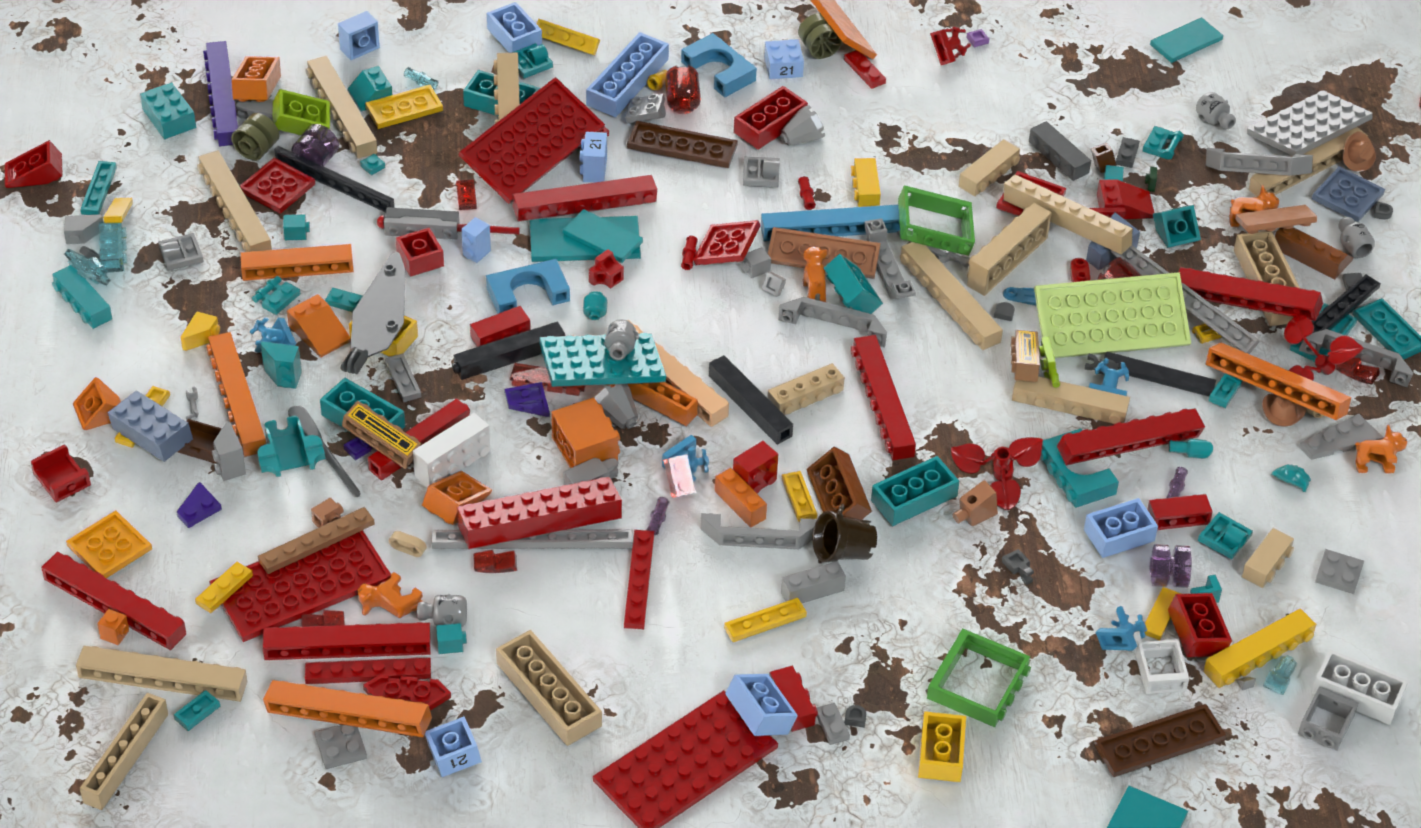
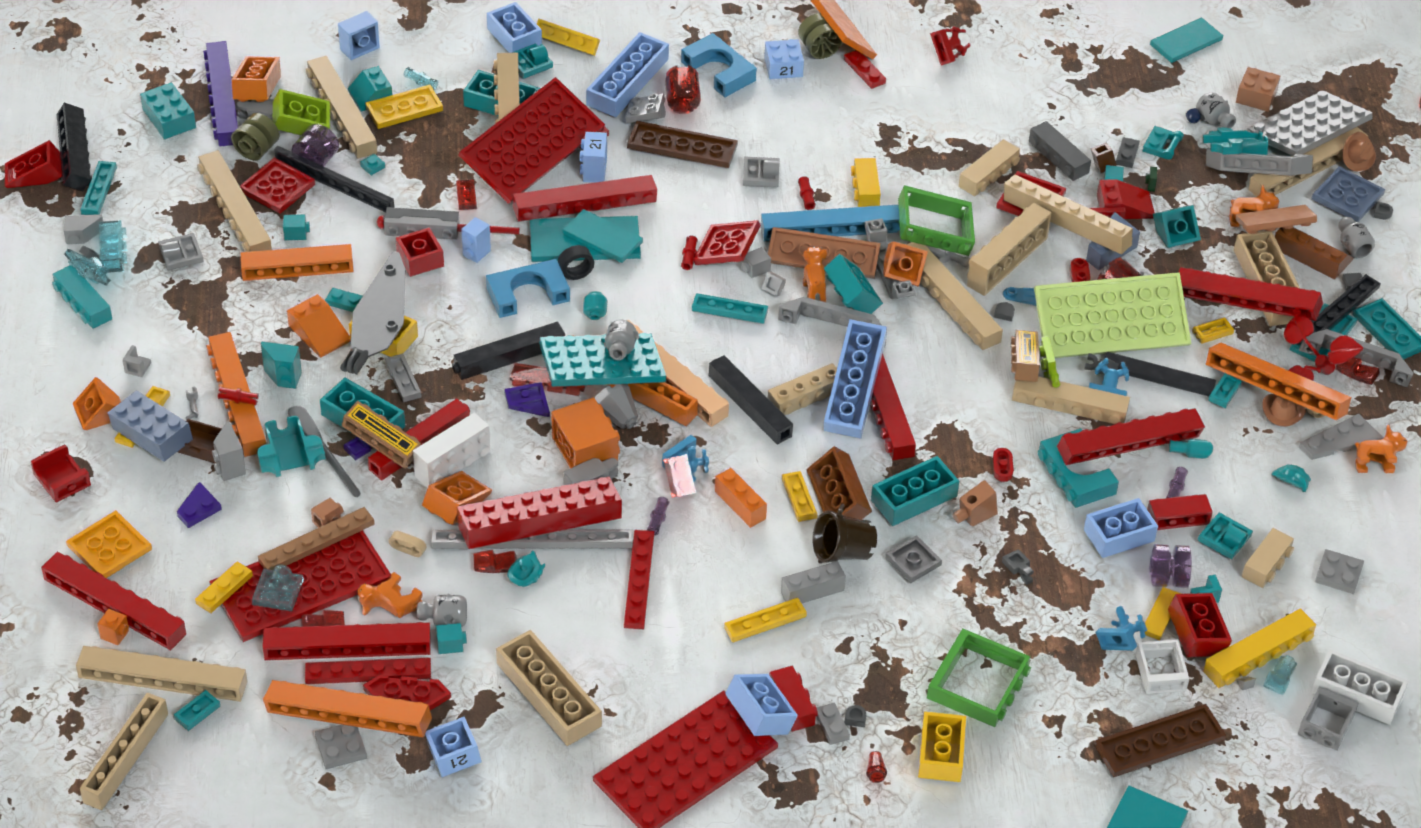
yellow tile [103,197,133,223] -> none
yellow slope [180,312,220,351] -> none
dark azure piece [250,317,297,353] -> none
teal plate [252,276,301,315] -> none
red brick [470,306,531,347] -> none
red brick [589,249,624,289] -> none
yellow cone [647,70,670,90] -> none
light grey slope [700,513,817,550] -> none
red brick [733,86,808,150] -> none
red brick [733,441,779,493] -> none
light grey cone [780,105,825,145] -> none
red plant [951,437,1043,510] -> none
medium lavender tile [966,29,990,48] -> none
light grey plate [1111,245,1260,354] -> none
none -> black brick [56,102,92,192]
none -> light grey panel [122,345,151,377]
none -> red pin [218,387,259,406]
none -> clear light blue plate [252,565,303,611]
none -> teal hat [507,551,545,587]
none -> black tyre [558,245,595,280]
none -> teal plate [692,293,768,324]
none -> light blue brick [824,319,887,439]
none -> clear red cone [866,751,887,783]
none -> orange slope [883,241,928,287]
none -> flat silver plate [885,535,942,583]
none -> dark blue hinge [1186,108,1201,124]
none -> teal piece [1203,127,1268,155]
none -> nougat brick [1235,67,1281,112]

